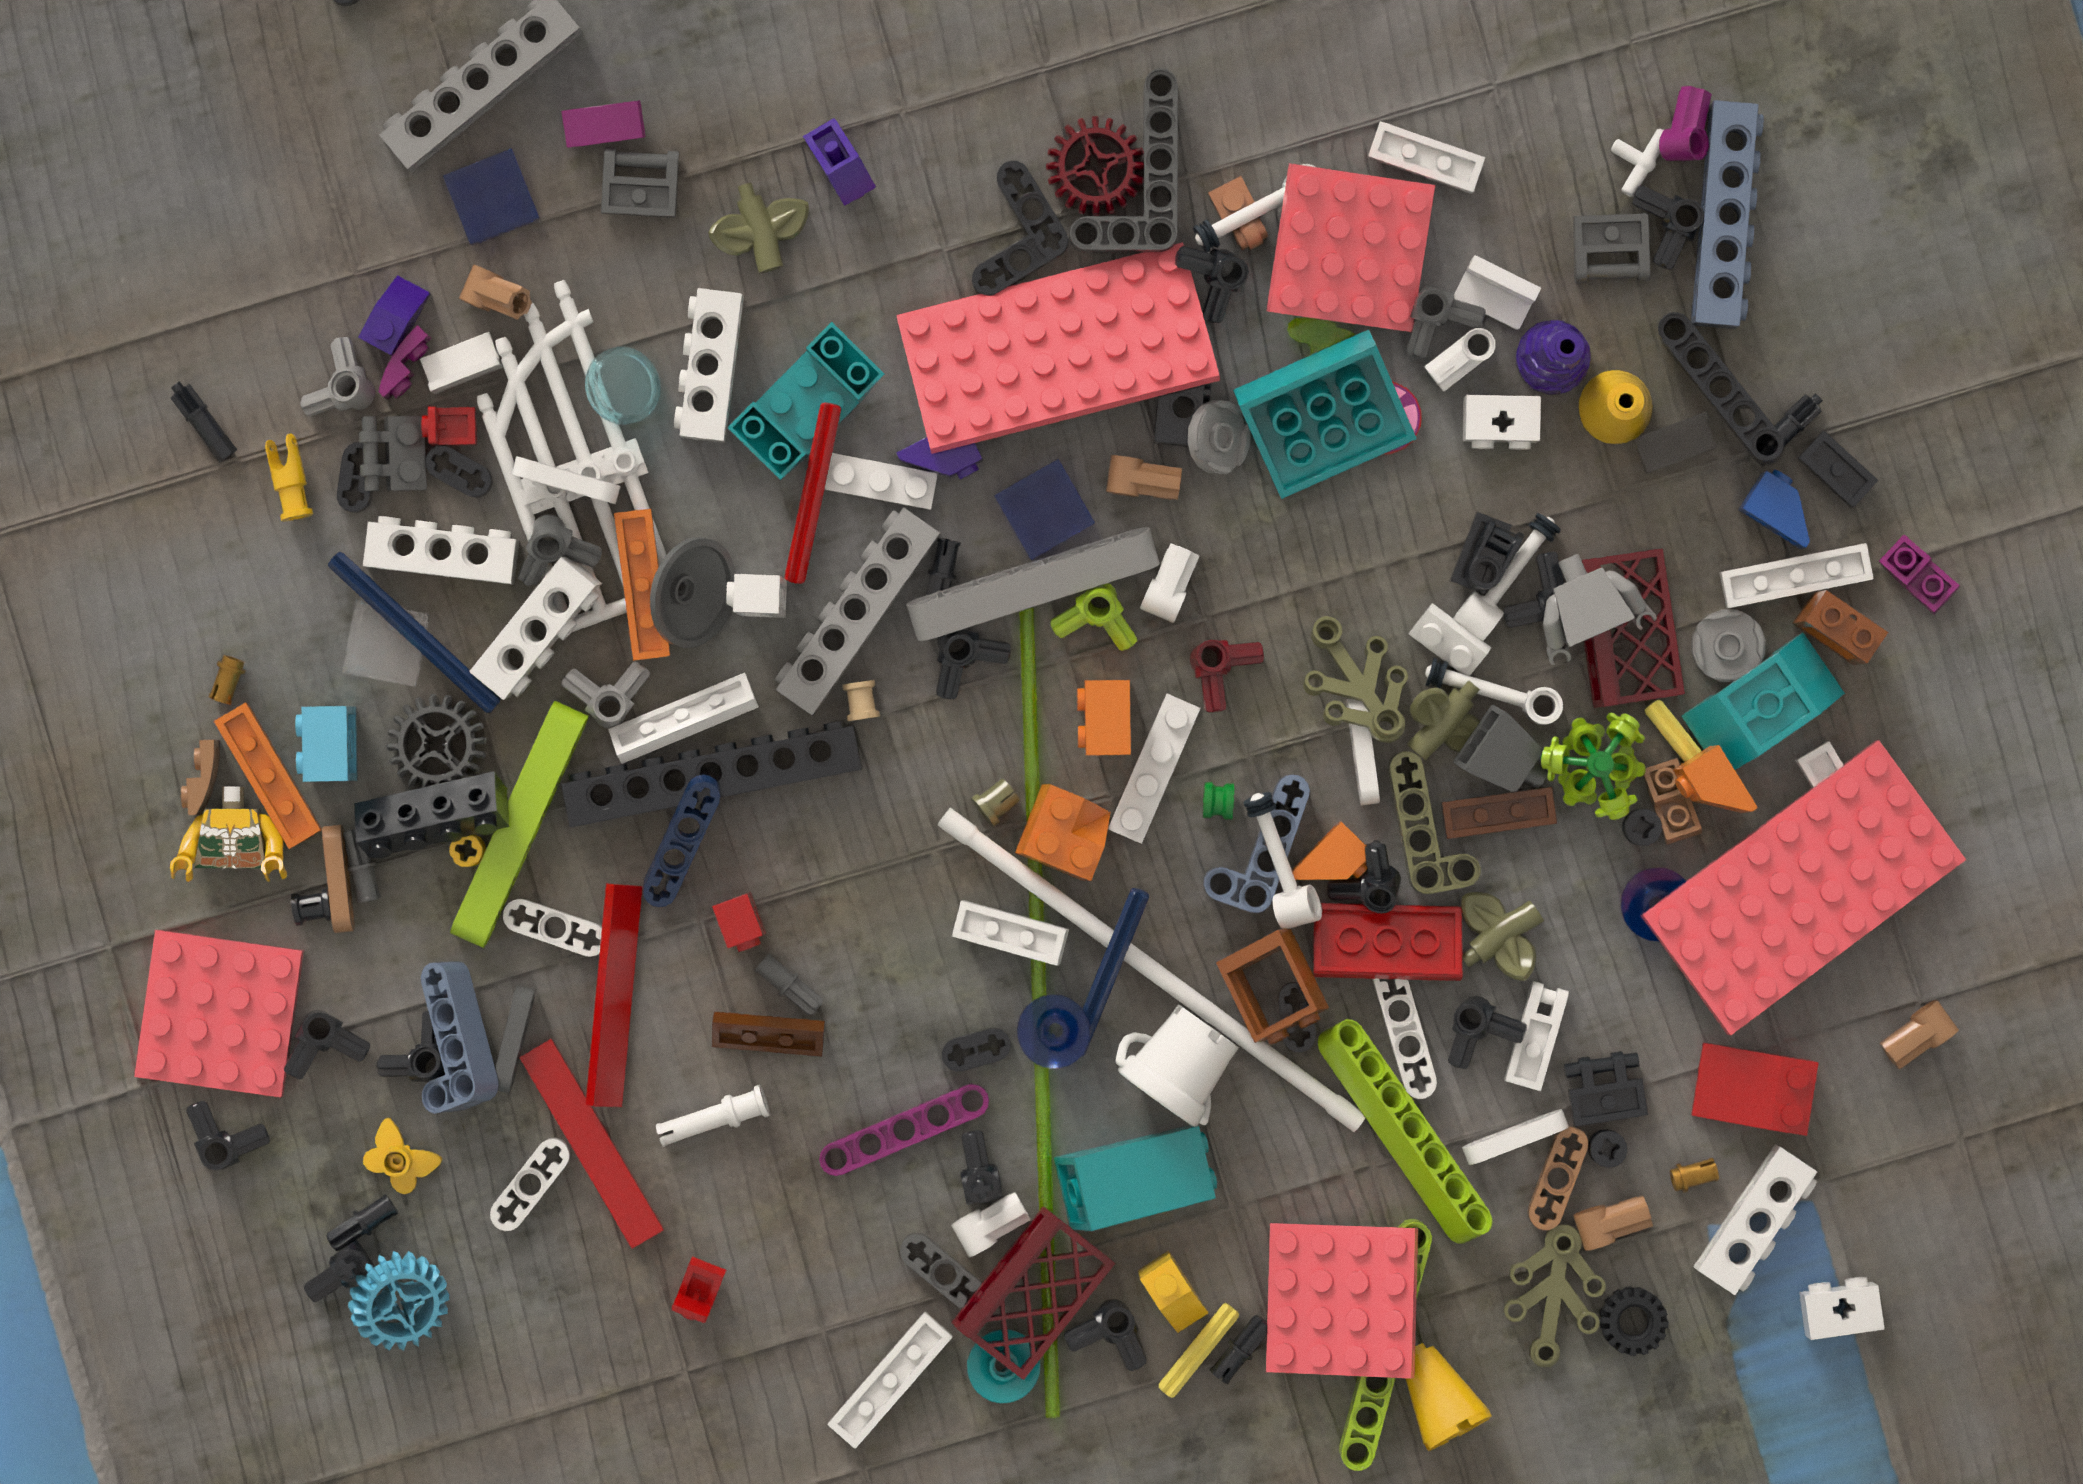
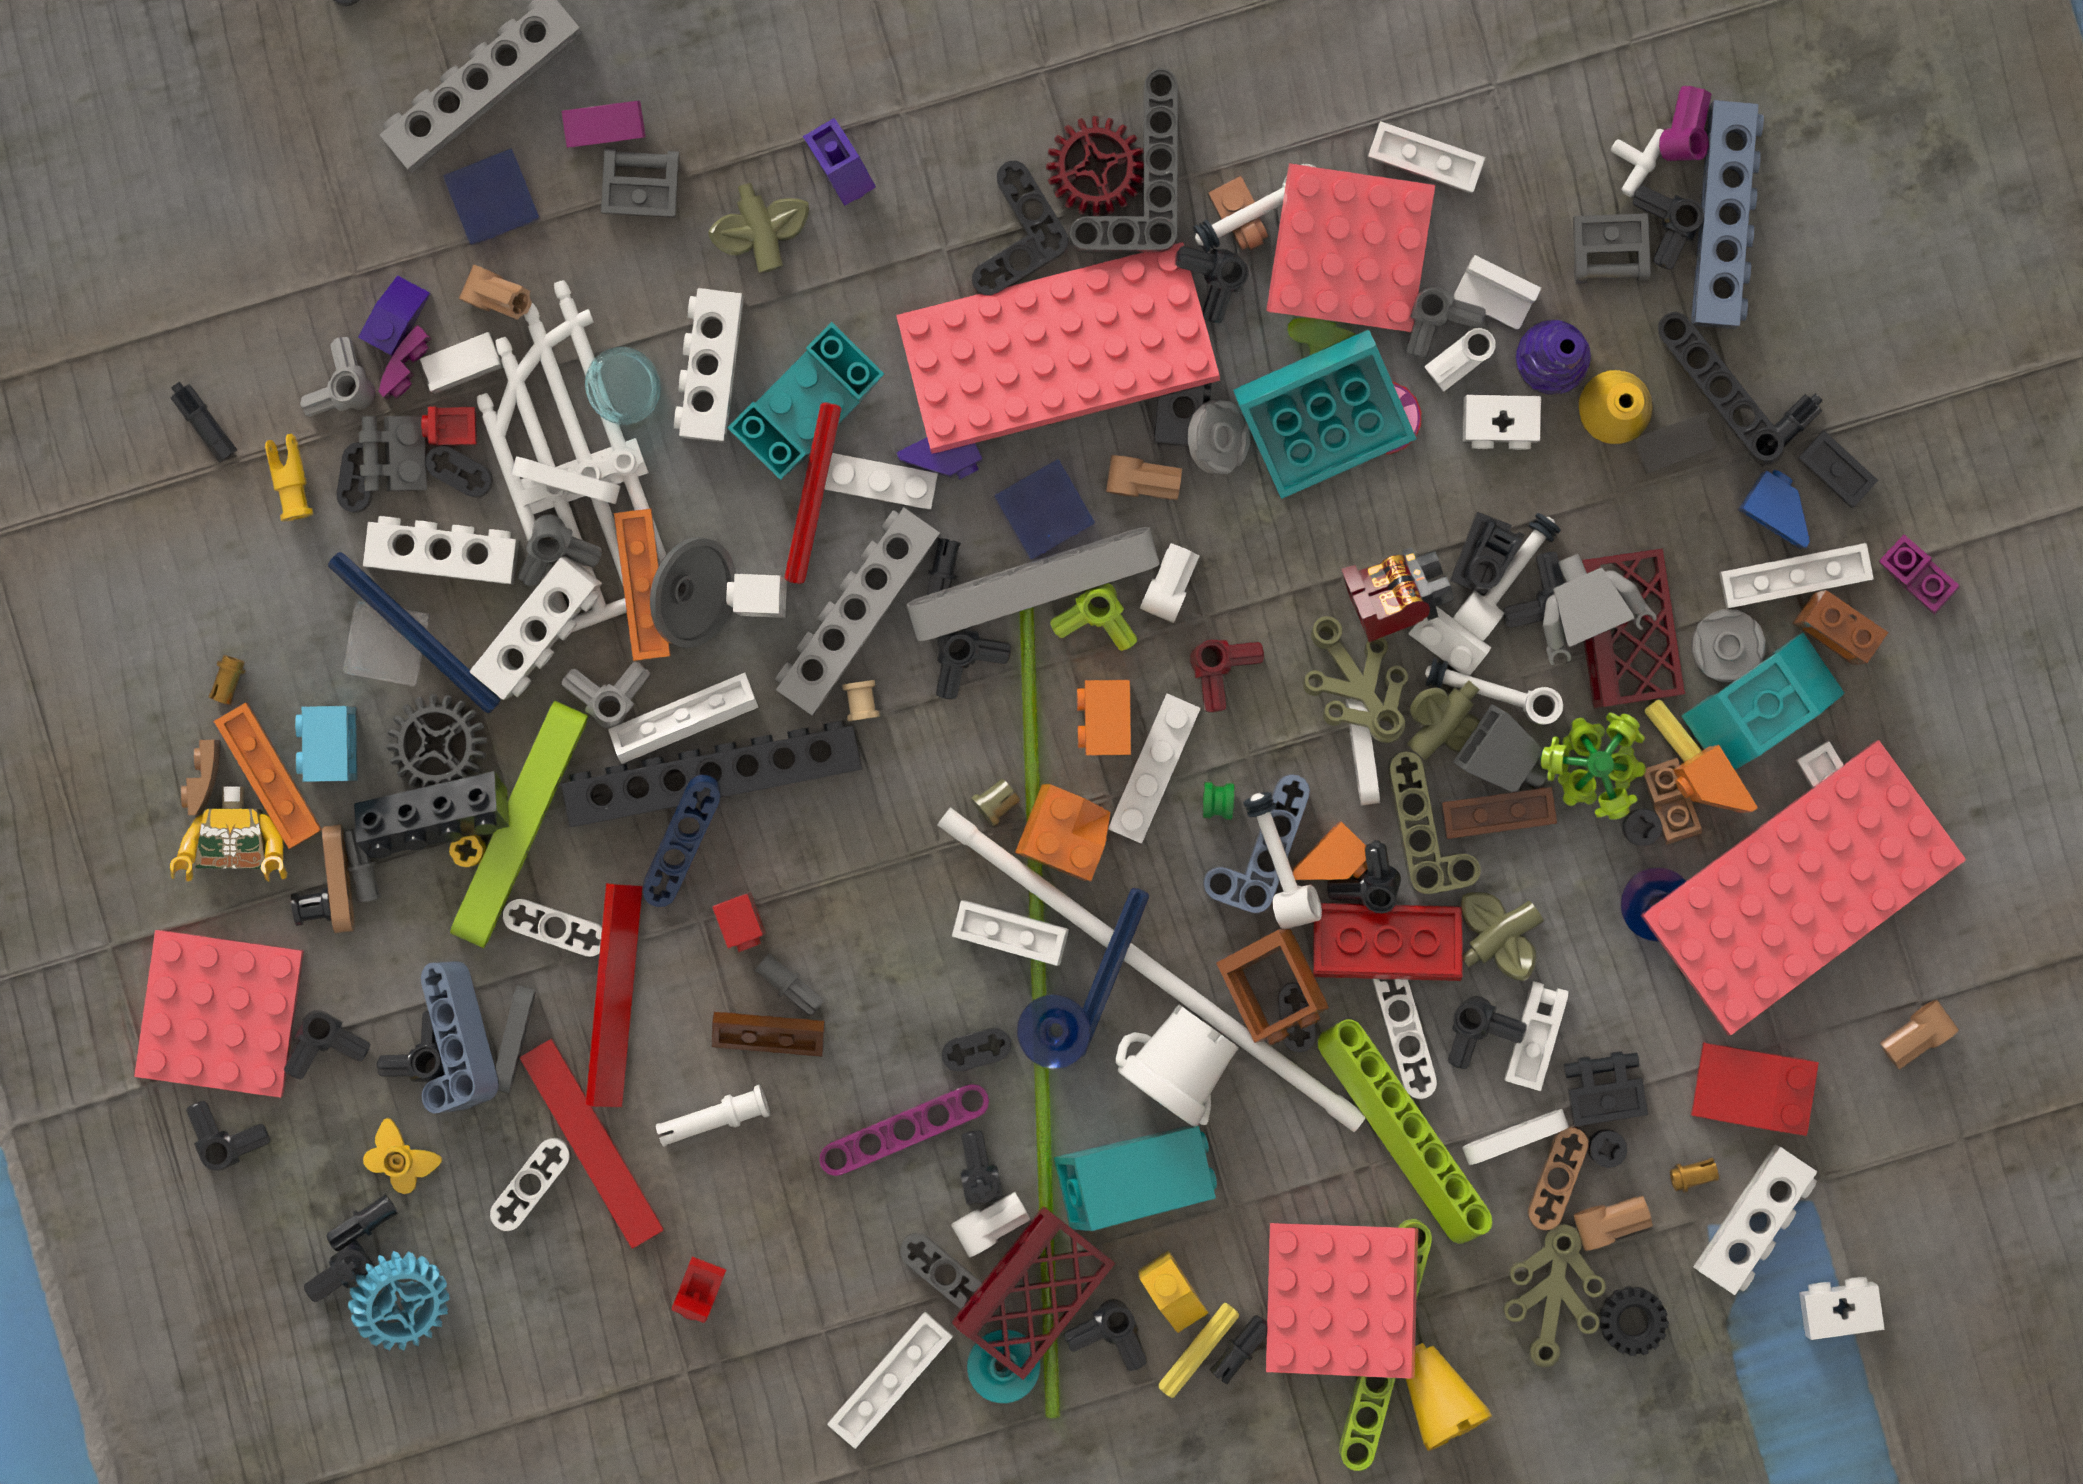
none -> hips [1341,547,1454,642]

